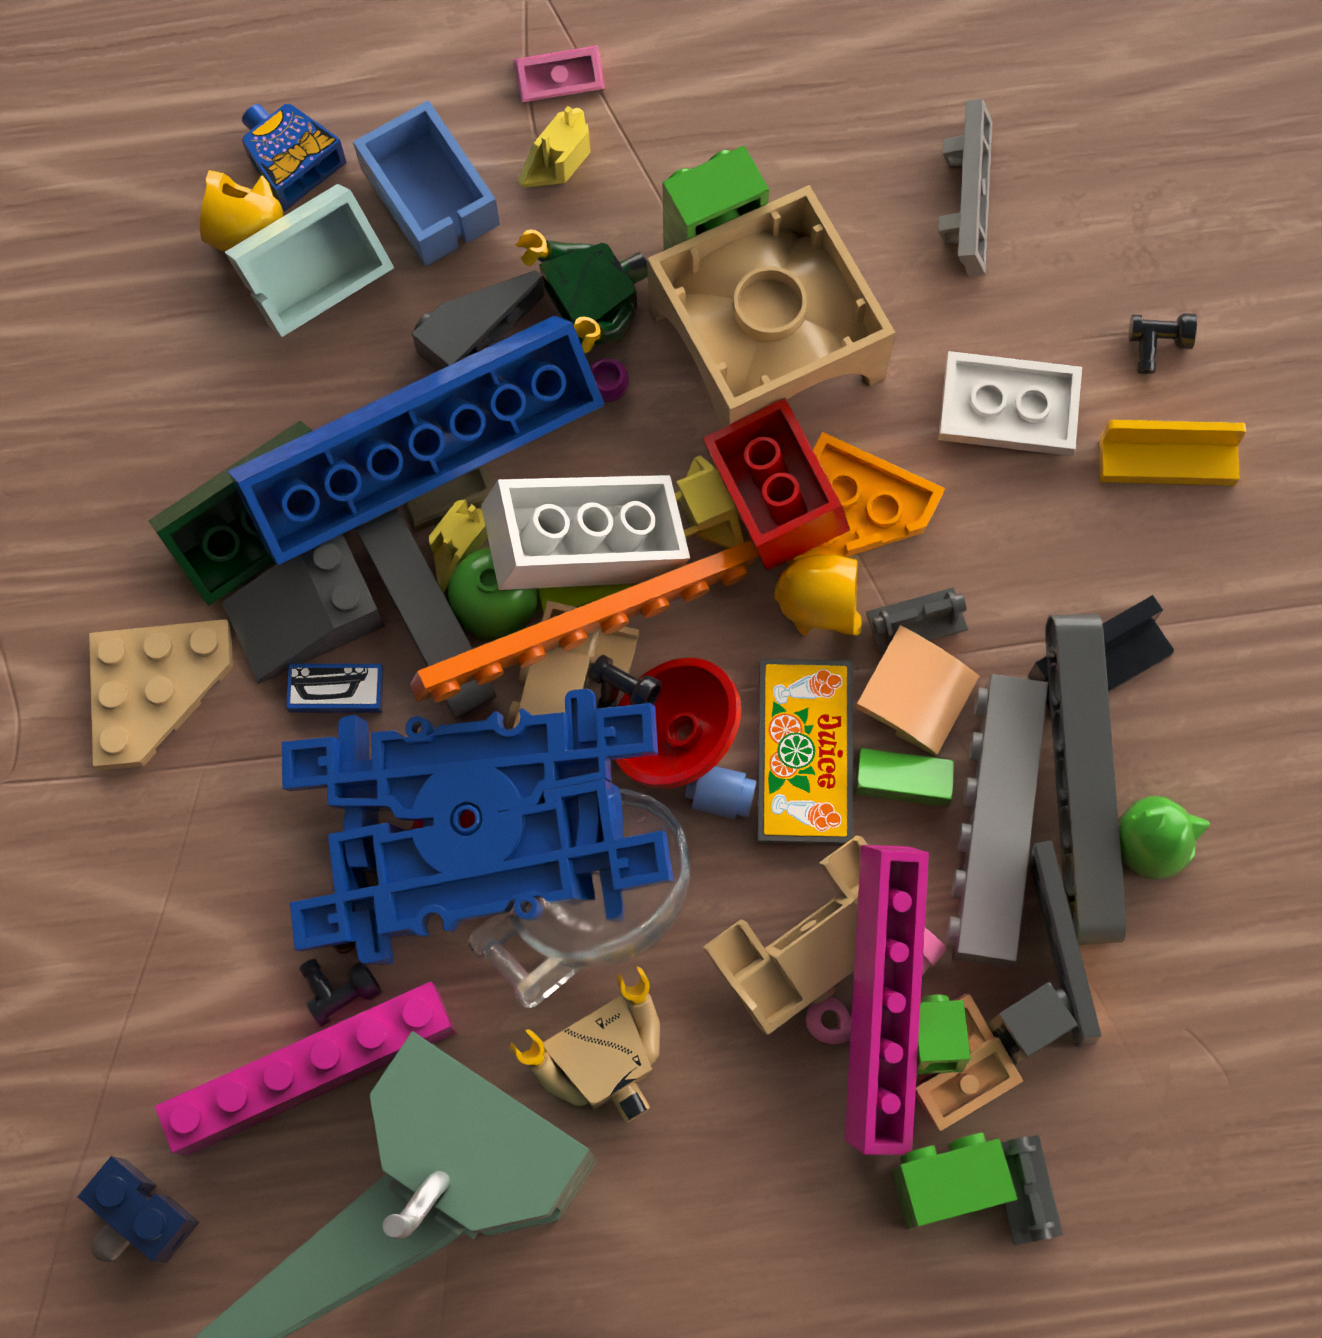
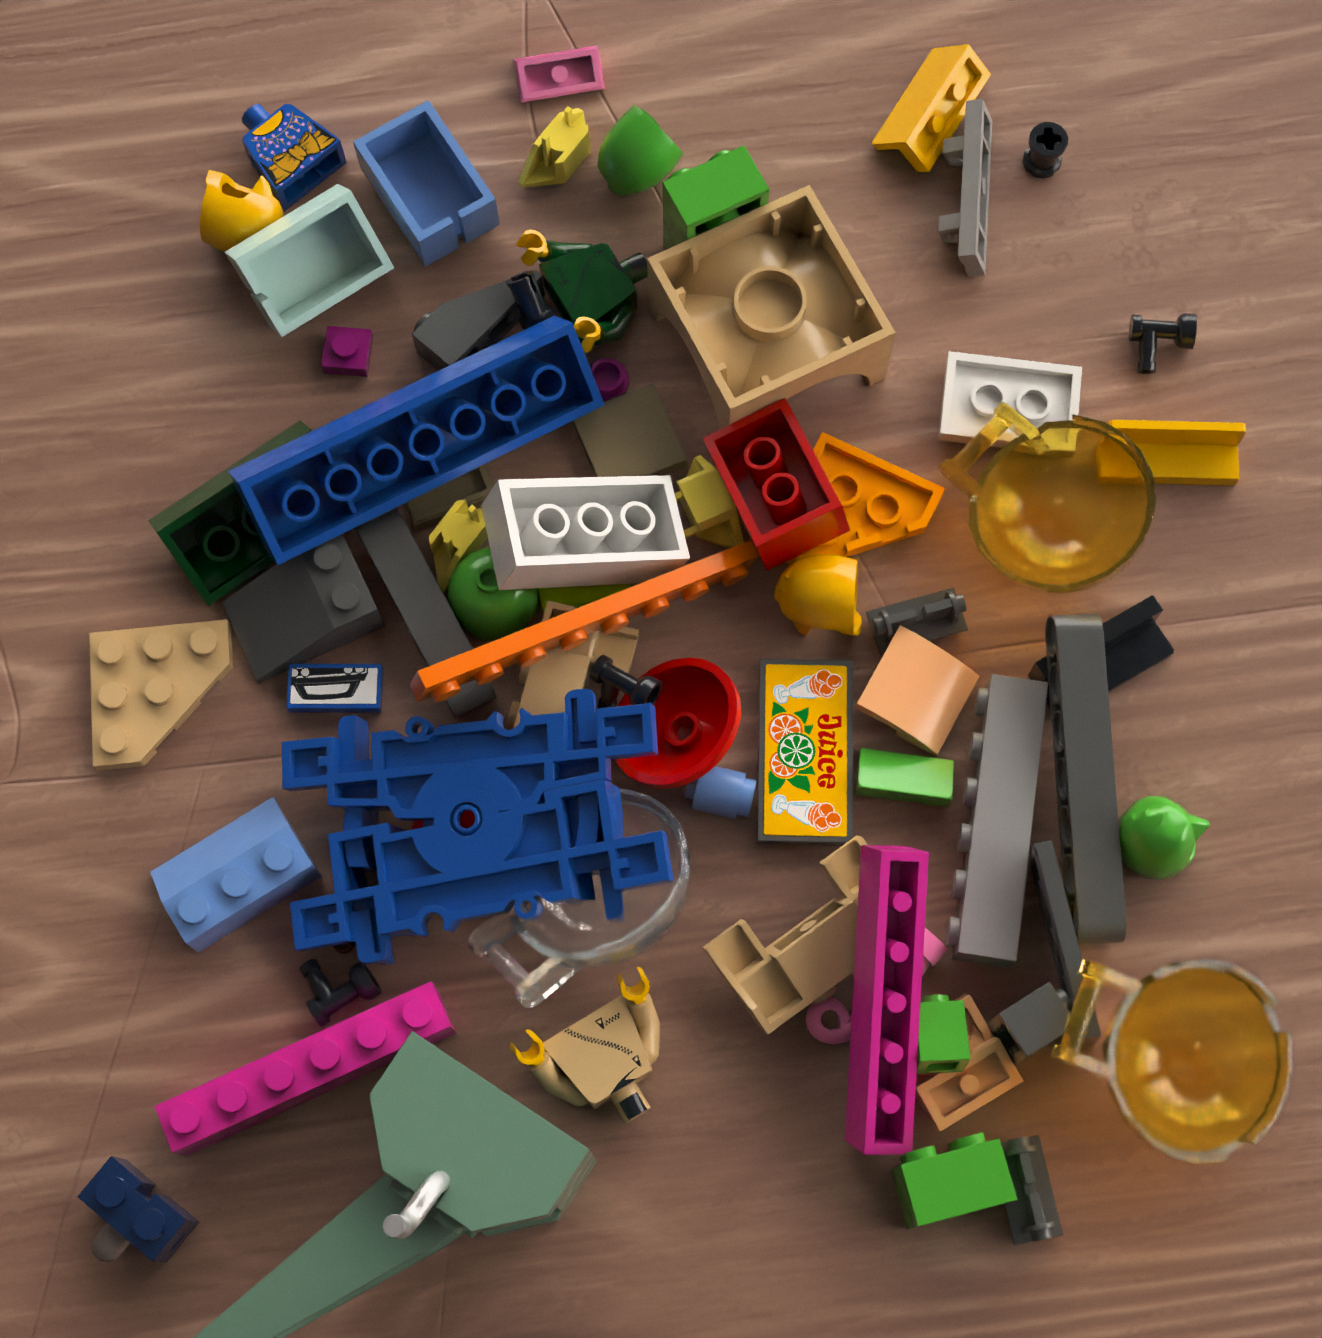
none -> medium blue slope [150,796,322,953]
none -> magenta plate [321,326,373,377]
none -> black pin [506,271,555,330]
none -> dark tan tile [572,383,687,477]
none -> bright green piece [597,105,684,196]
none -> yellow panel [872,44,991,172]
none -> clear yellow windscreen [938,402,1156,594]
none -> black bush [1023,122,1069,179]
none -> clear yellow windscreen [1050,959,1293,1164]

